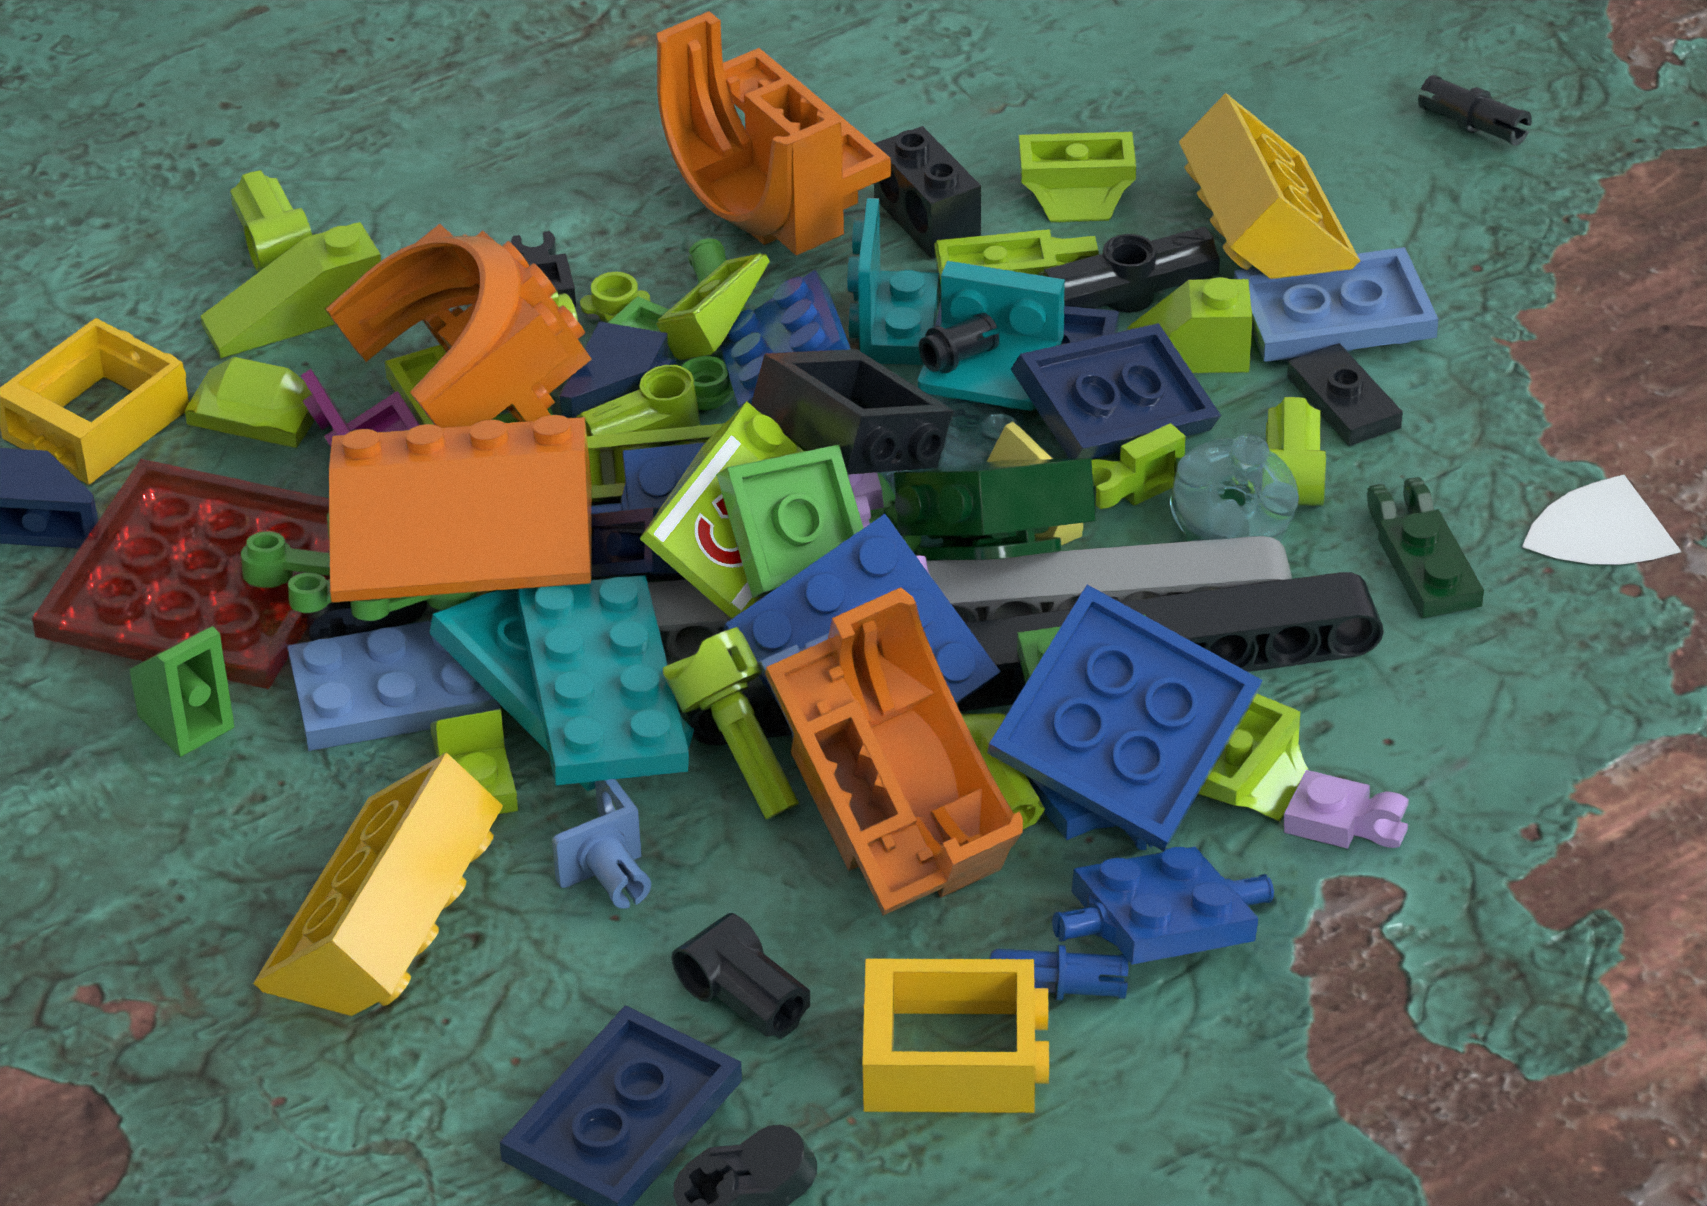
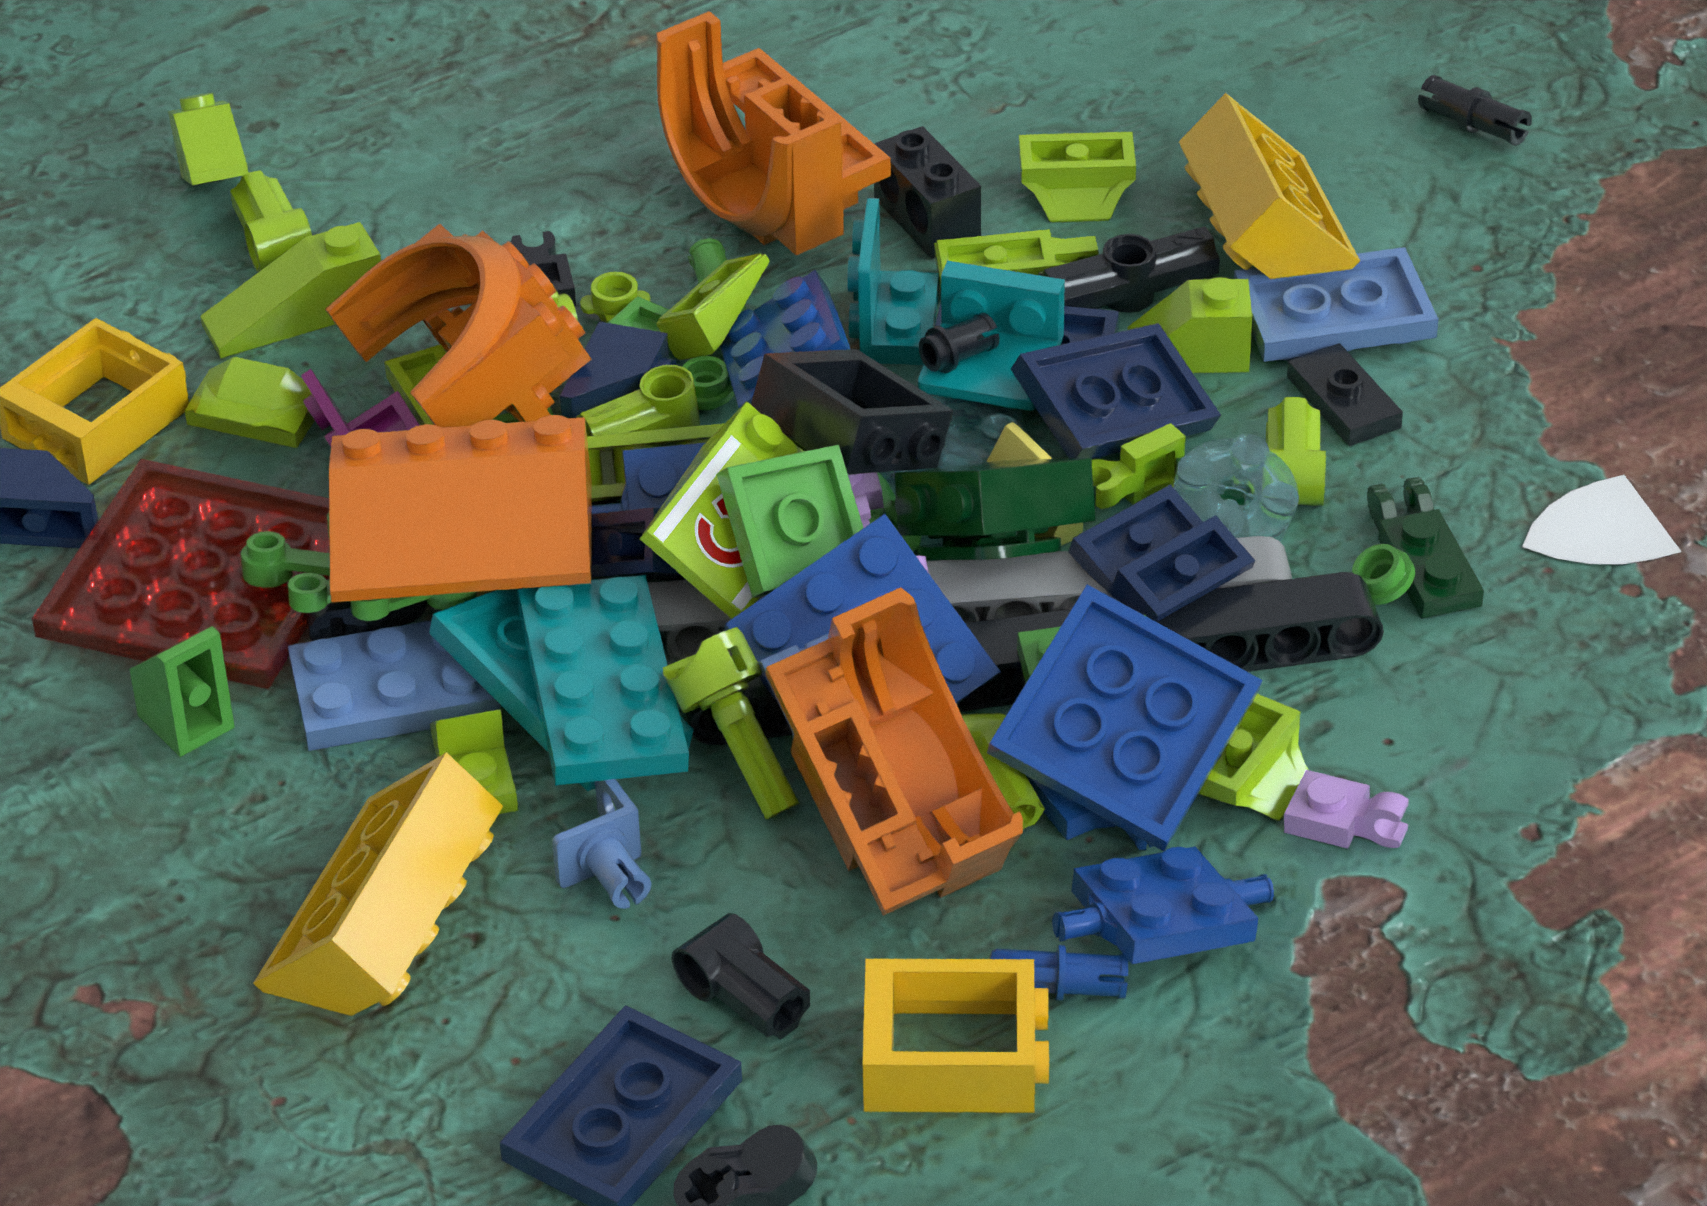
none -> lime slope [168,93,249,185]
none -> dark blue slope [1068,484,1256,622]
none -> bright green plate [1352,544,1415,605]

